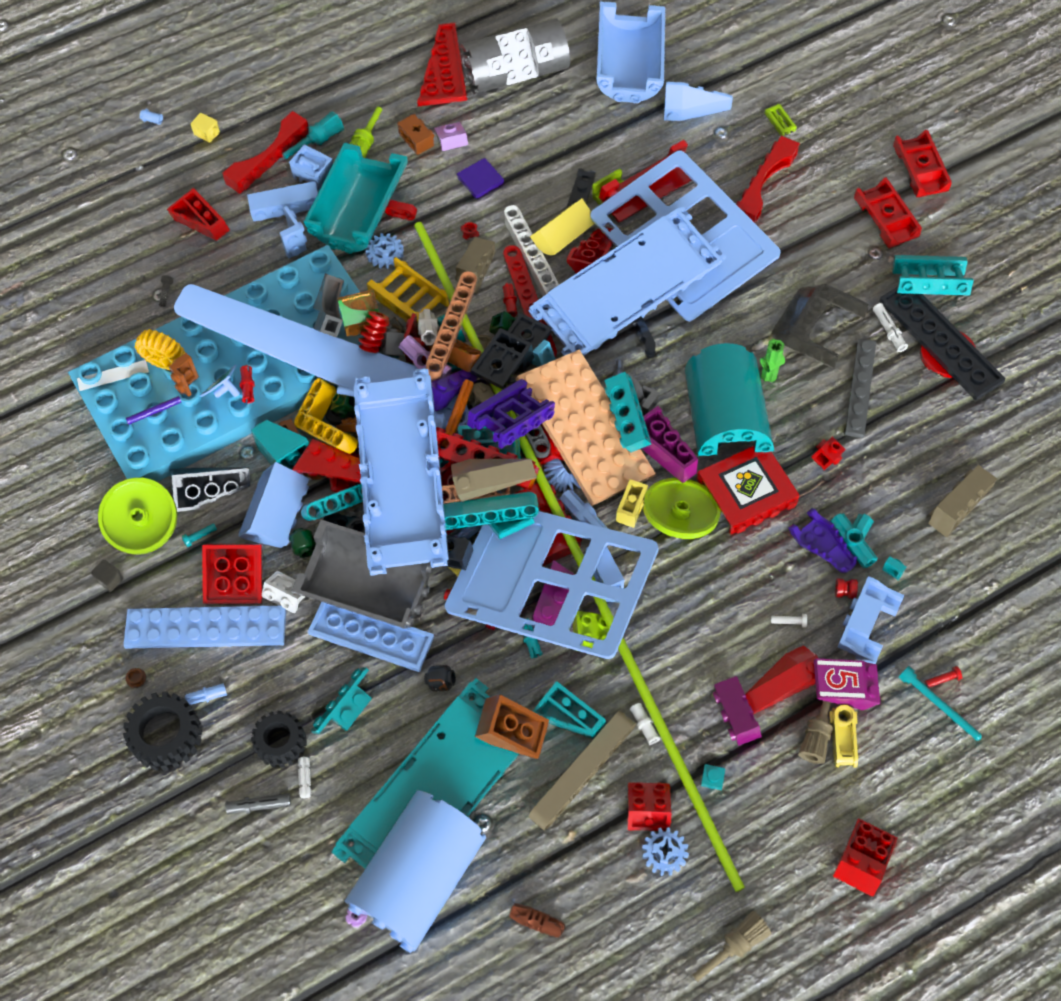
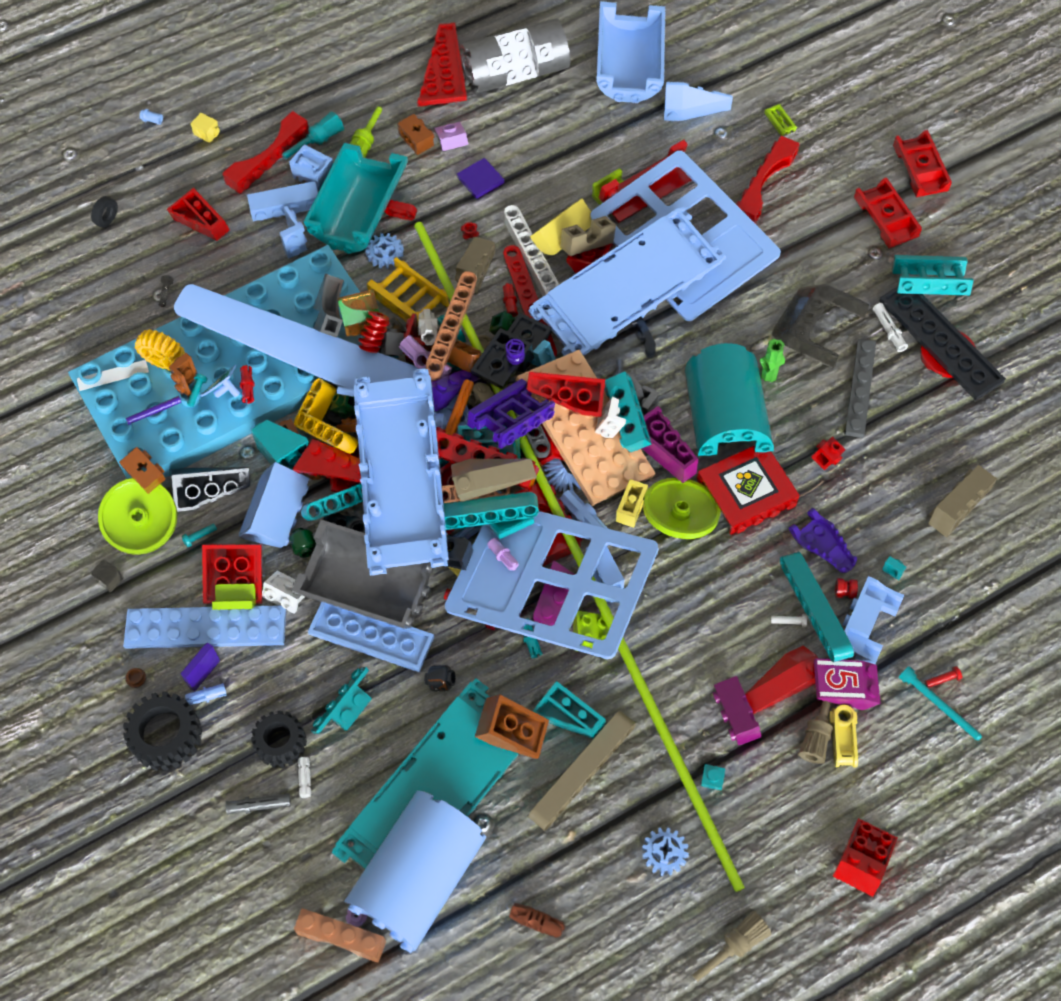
black plate [567,168,596,208] -> none
red bracket [627,782,671,831] -> none
white pin [630,703,660,745] -> none
teal piece [830,513,878,568] -> none
none -> black tyre [91,196,118,228]
none -> dark orange brick [119,447,165,494]
none -> dark purple tile [181,643,220,692]
none -> teal piece [187,374,208,407]
none -> lime panel [212,583,256,610]
none -> nougat arch [294,908,386,963]
none -> lavender axle [487,538,519,571]
none -> dark purple wheel [506,339,525,365]
none -> red wedge [527,372,605,417]
none -> dark tan arch [560,216,616,256]
none -> white bracket [595,397,626,438]
none -> teal beam [780,552,854,662]

